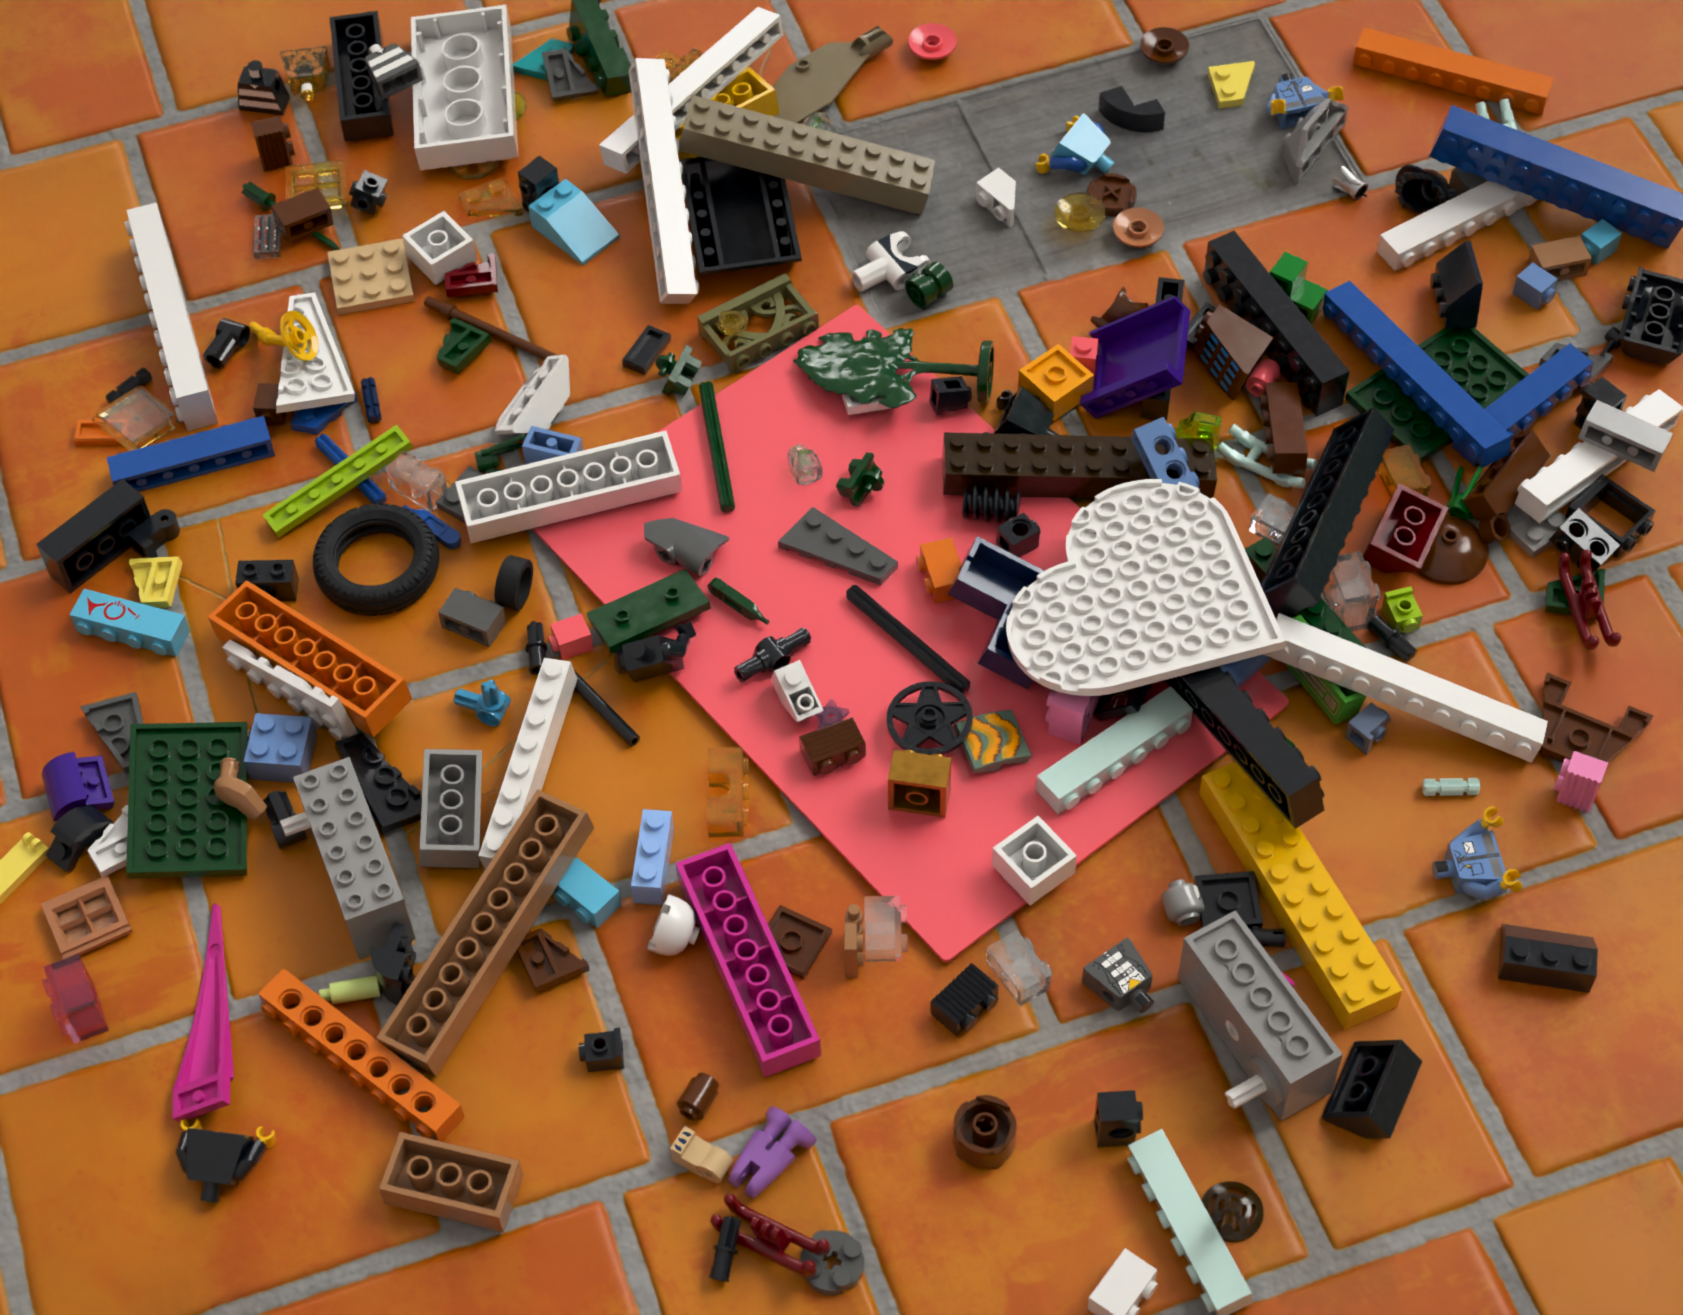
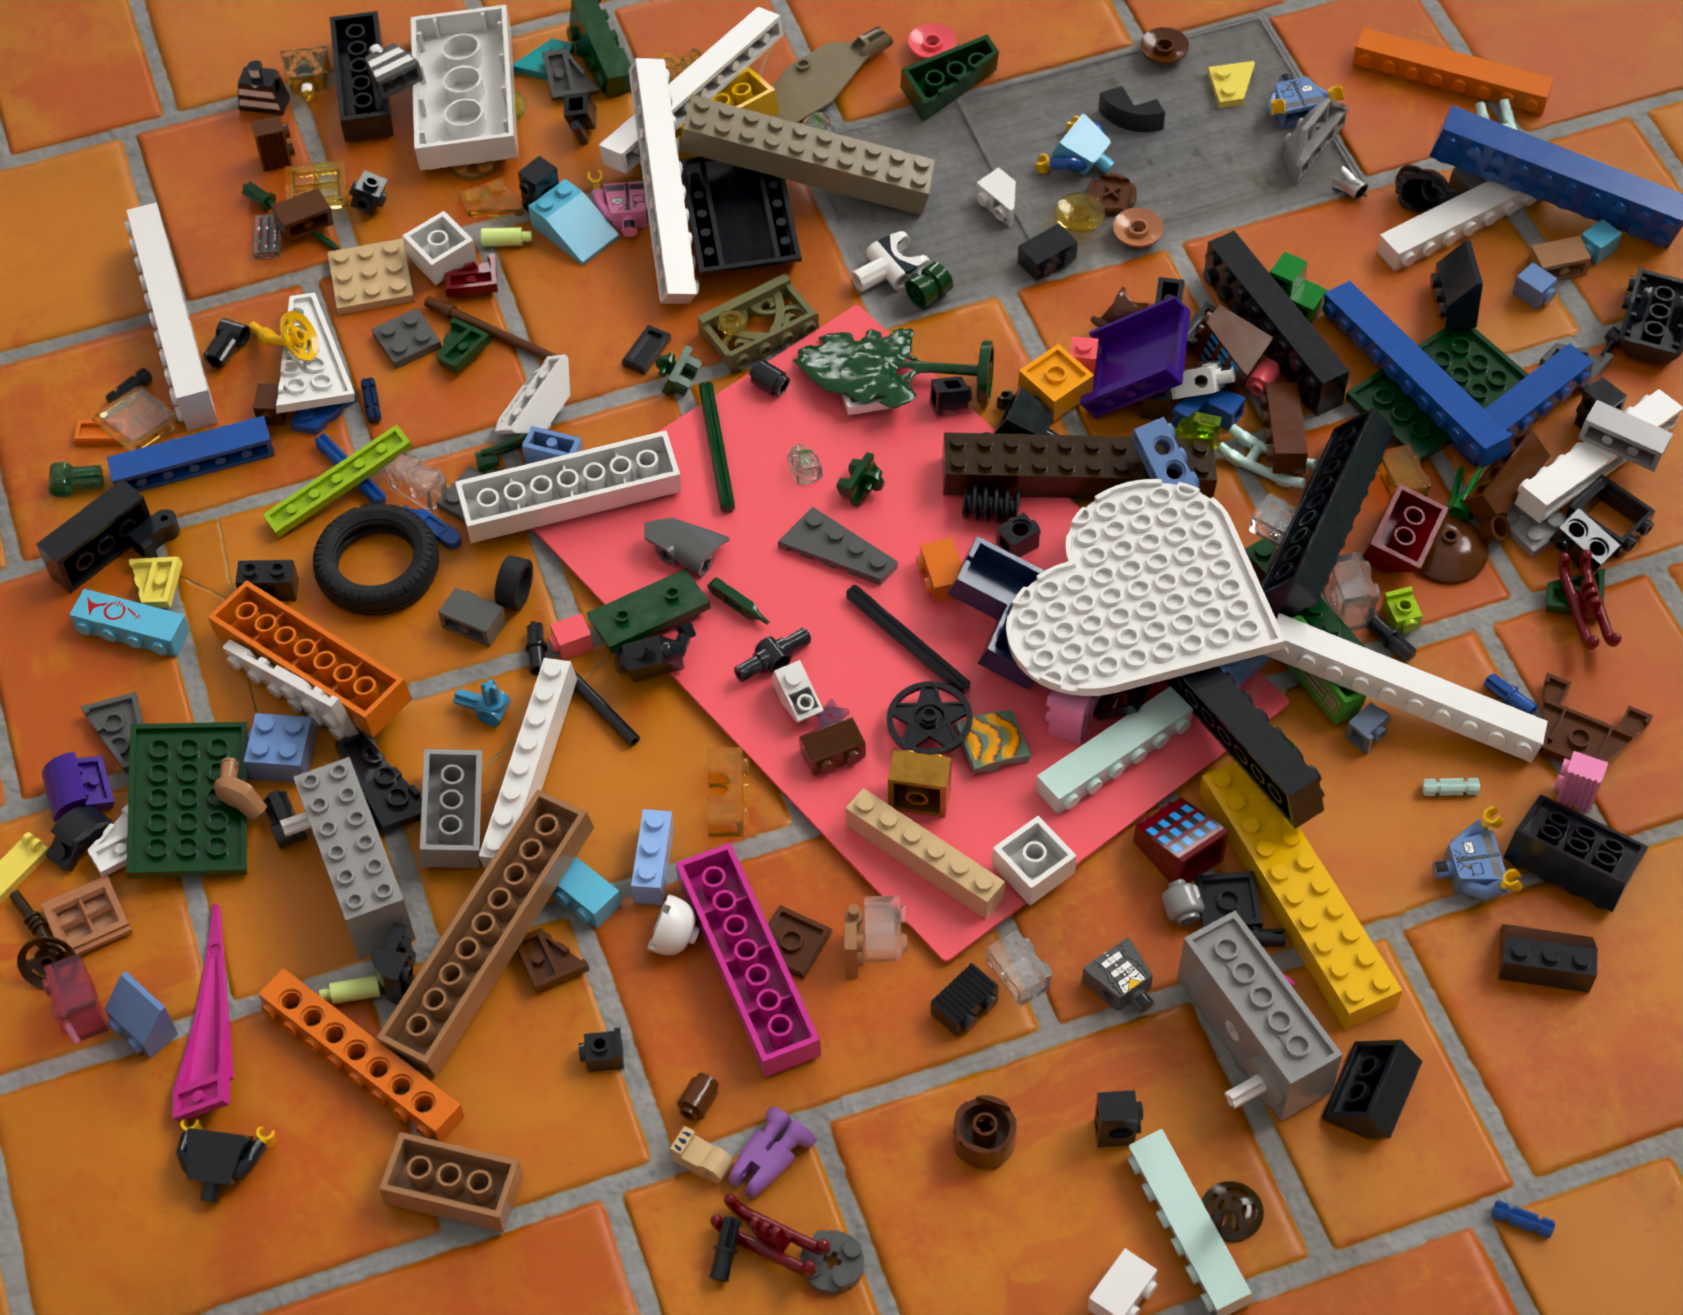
none -> dark brown dish [9,890,79,989]
none -> clear green piece [48,462,104,497]
none -> medium blue slope [104,971,178,1059]
none -> dark grey plate [371,308,442,369]
none -> yellowish green cylinder [481,227,532,247]
none -> black brick [564,92,597,145]
none -> bright pink torso [587,169,649,237]
none -> black brick [749,360,790,396]
none -> tan brick [845,788,1005,920]
none -> dark green wedge [900,34,999,122]
none -> black brick [1018,223,1078,281]
none -> dark red slope [1133,797,1229,883]
none -> white torso [1171,360,1236,399]
none -> blue brick [1171,391,1246,435]
none -> blue axle [1483,673,1538,715]
none -> blue axle [1491,1200,1555,1238]
none -> black slope [1503,794,1649,912]

